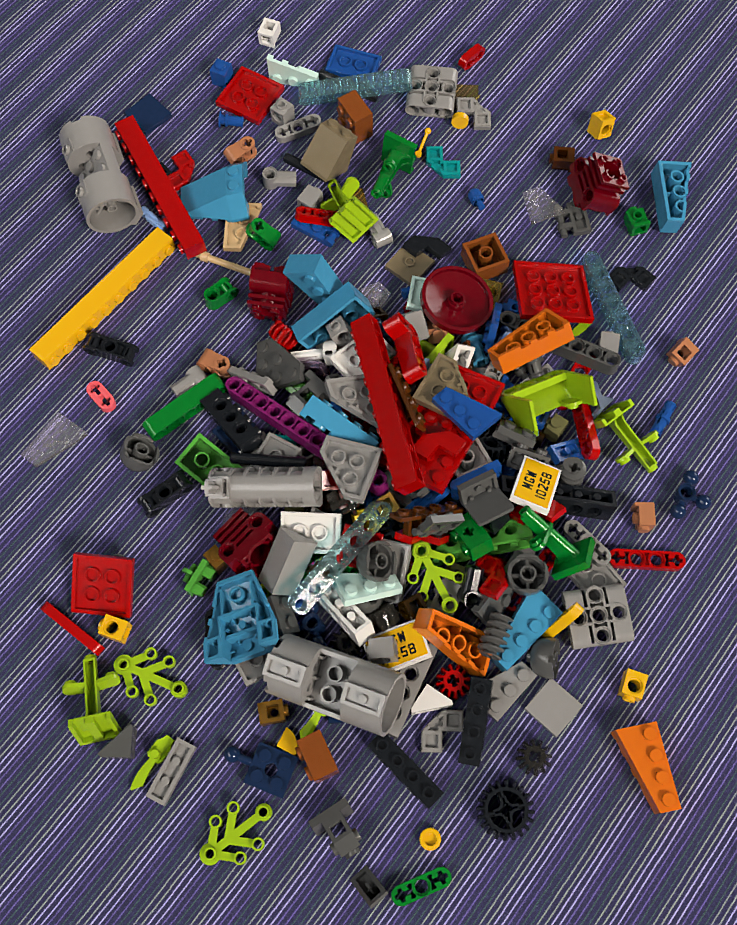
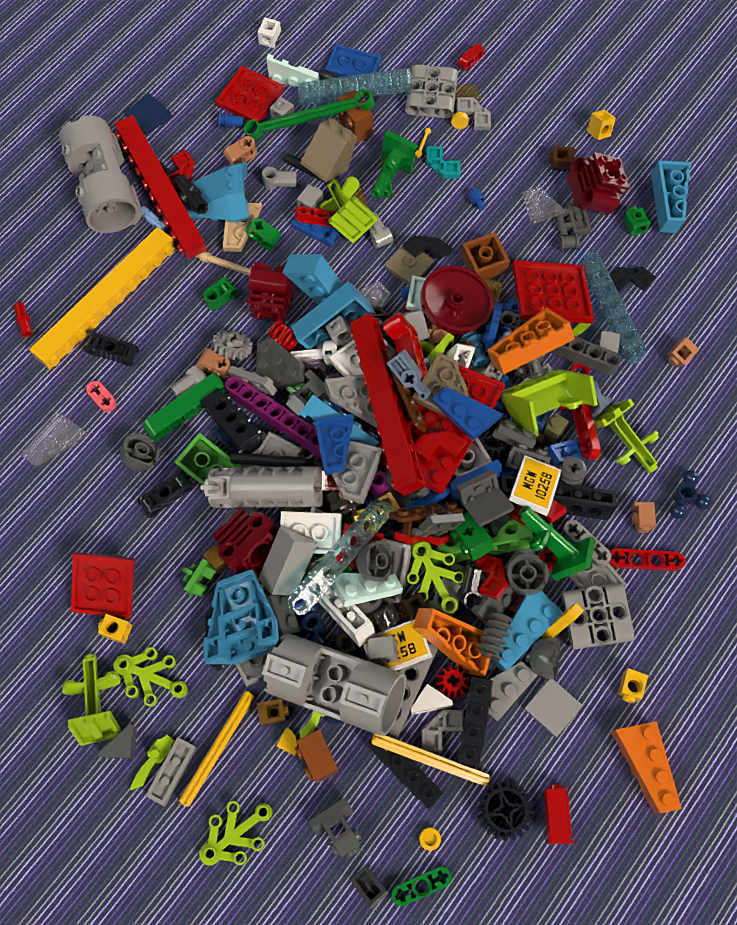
red beam [40,601,105,656] -> none
blue brick [209,58,234,89] -> none
dark blue plate [224,742,299,799] -> none
light grey beam [275,114,321,143] -> none
clear smoke gear [515,739,552,776] -> none
blue pin [649,400,677,437] -> none
none -> red axle [14,302,33,337]
none -> black piece [173,174,208,215]
none -> yellow axle [179,691,255,807]
none -> light grey gear [212,330,253,360]
none -> green piece [244,89,374,140]
none -> blue wing [315,413,354,475]
none -> yellow axle [371,734,490,786]
none -> sand blue piece [387,349,431,401]
none -> red window [543,784,575,844]
none -> dark grey bush [558,233,580,251]

